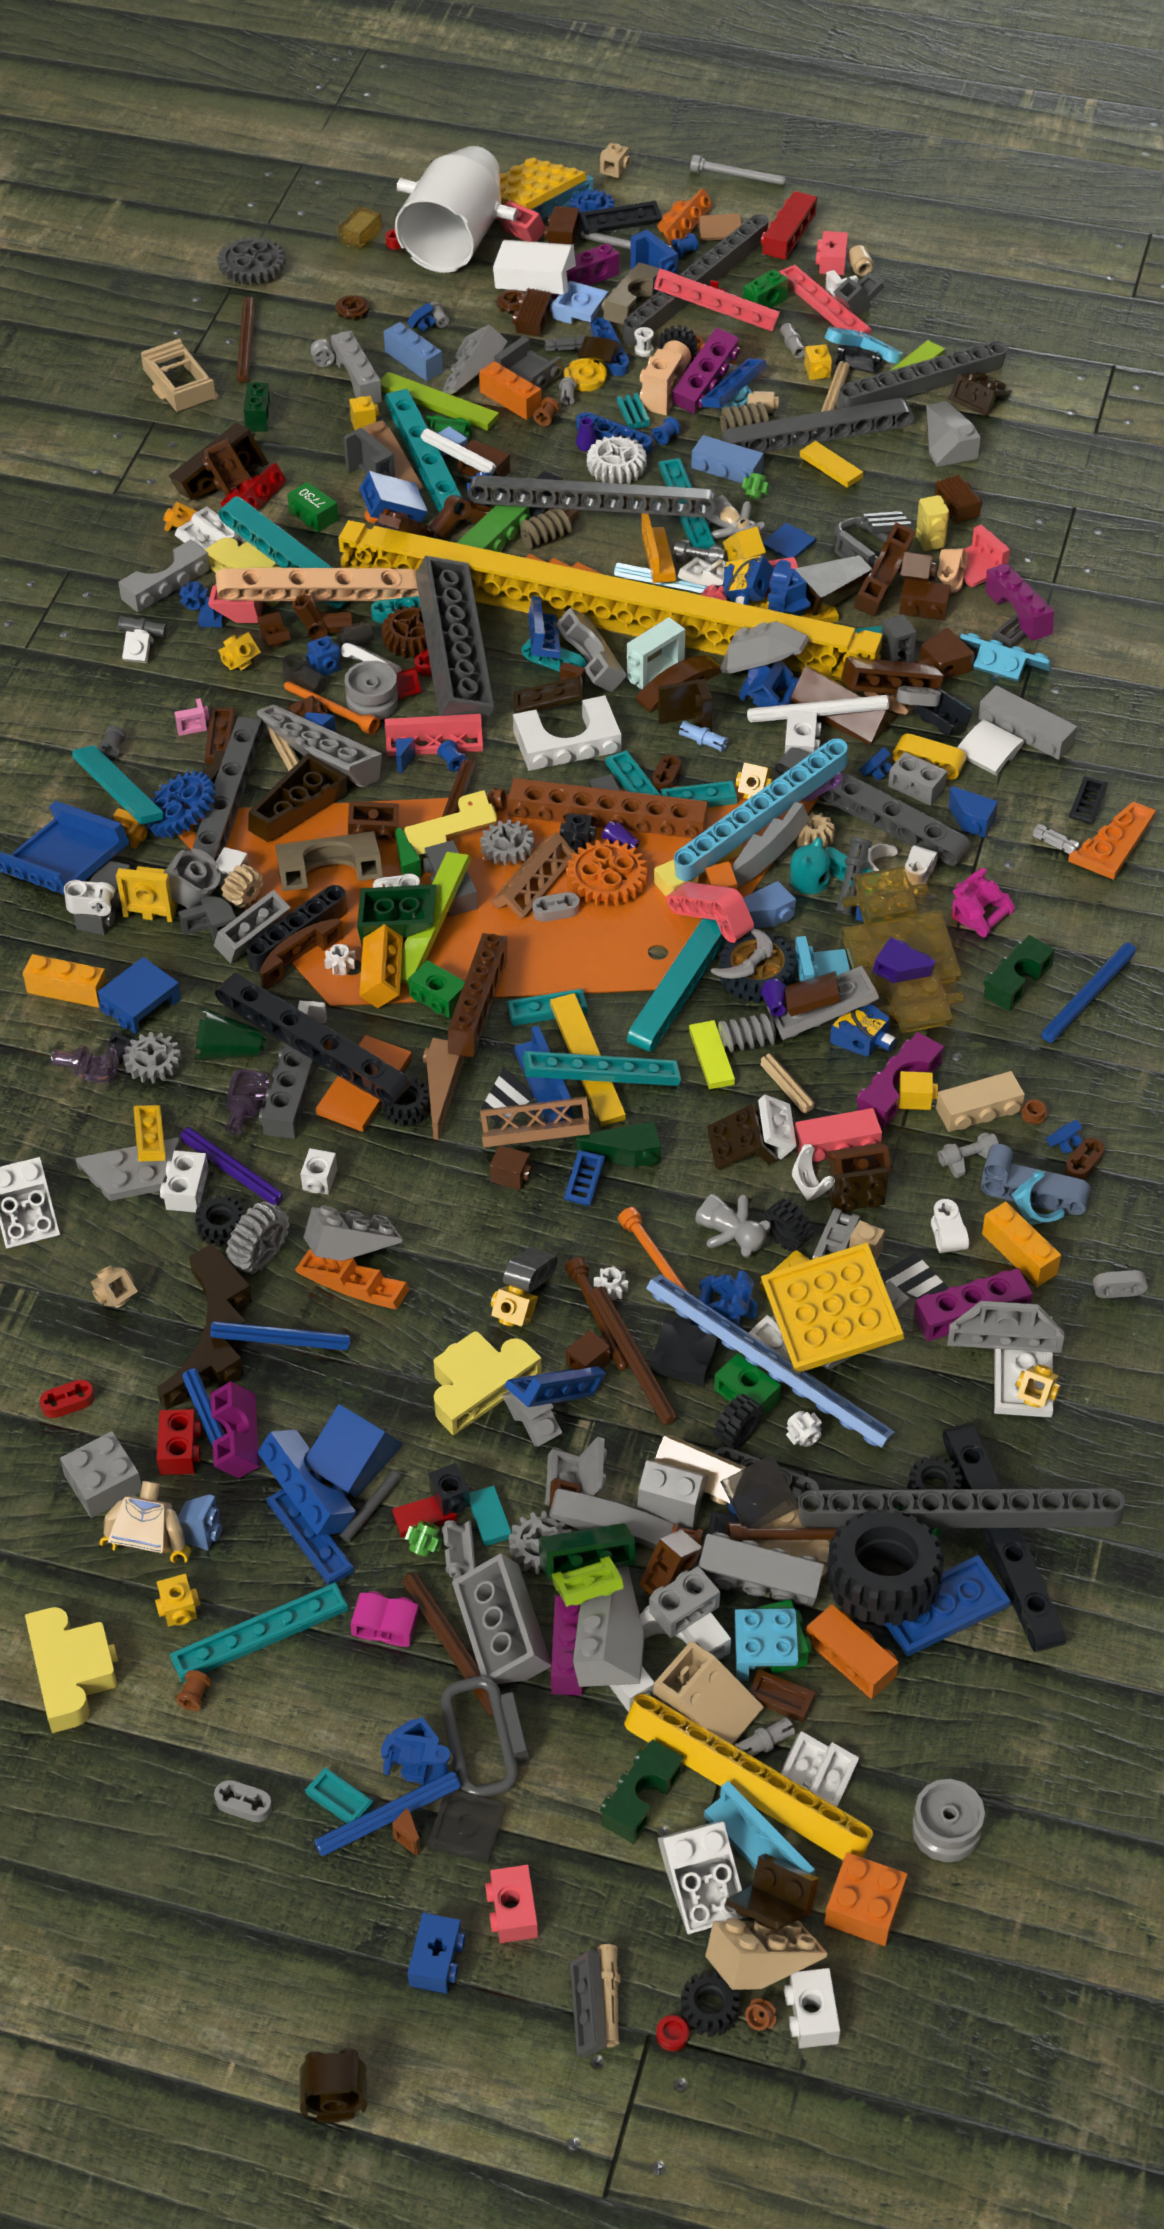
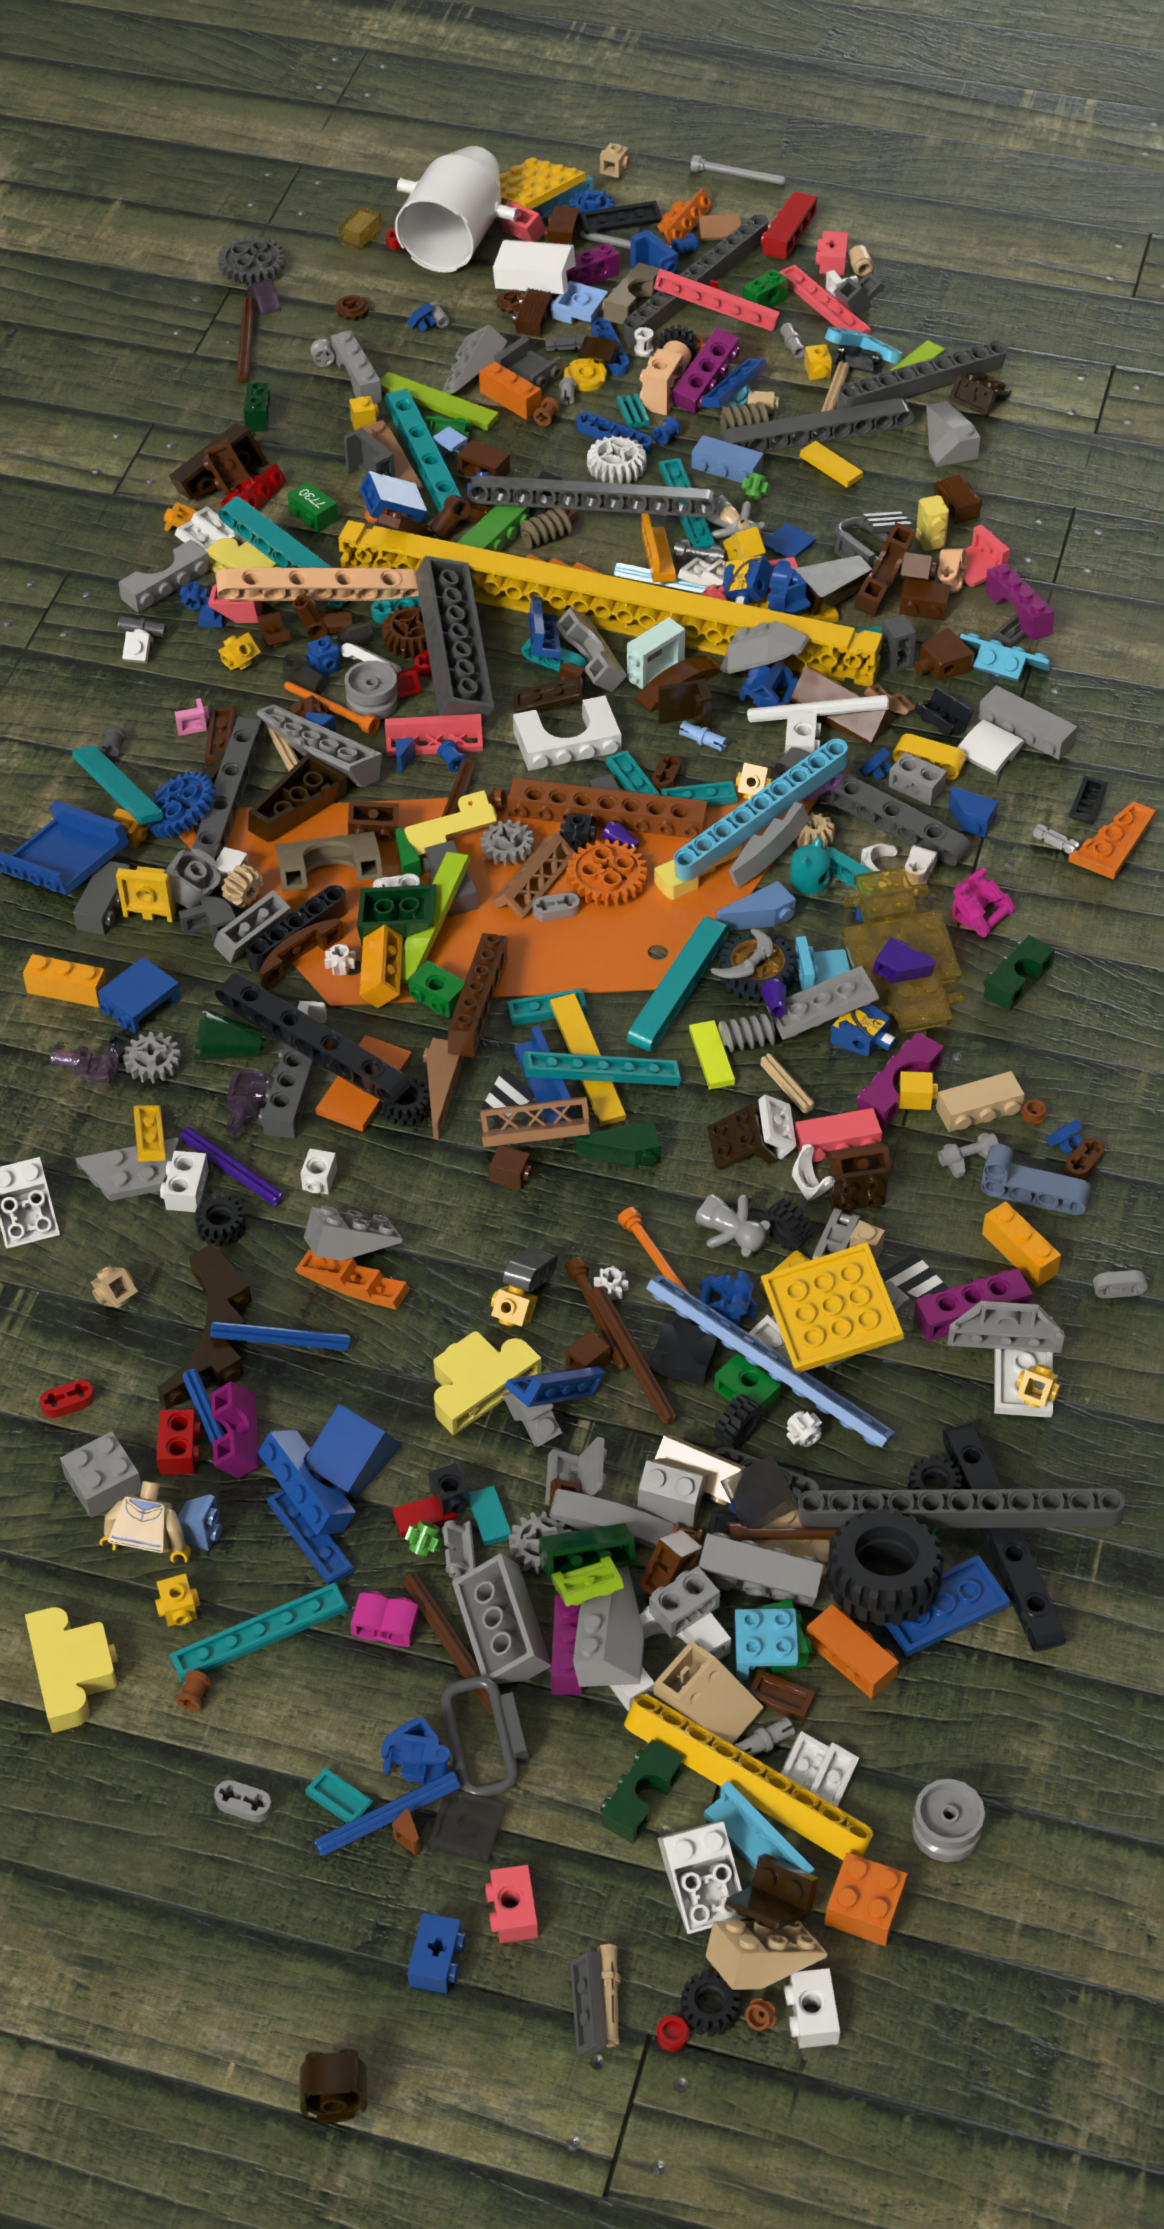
white piece [64,880,115,916] -> none
tan piece [141,338,218,412] -> none
light grey gear [226,1201,290,1274] -> none
dark grey bar [340,1471,401,1542] -> none
medium blue brick [384,322,443,381] -> none
white axle [421,429,496,475] -> none
blue slope [564,1150,605,1206] -> none
dark purple cone [576,417,597,452] -> none
coral beam [666,882,754,943] -> none
orange panel [705,861,739,892] -> none
reddish brown slope [786,971,841,1017] -> none
dark grey pin [835,837,873,915] -> none
reddish brown brick [841,657,943,694] -> none
light grey beam [896,686,941,706] -> none
white piece [931,1199,969,1253] -> none
medium azure helmet [1012,1170,1065,1225] -> none
blue axle [1041,942,1136,1043] -> none
none -> clear purple slope [247,278,281,316]

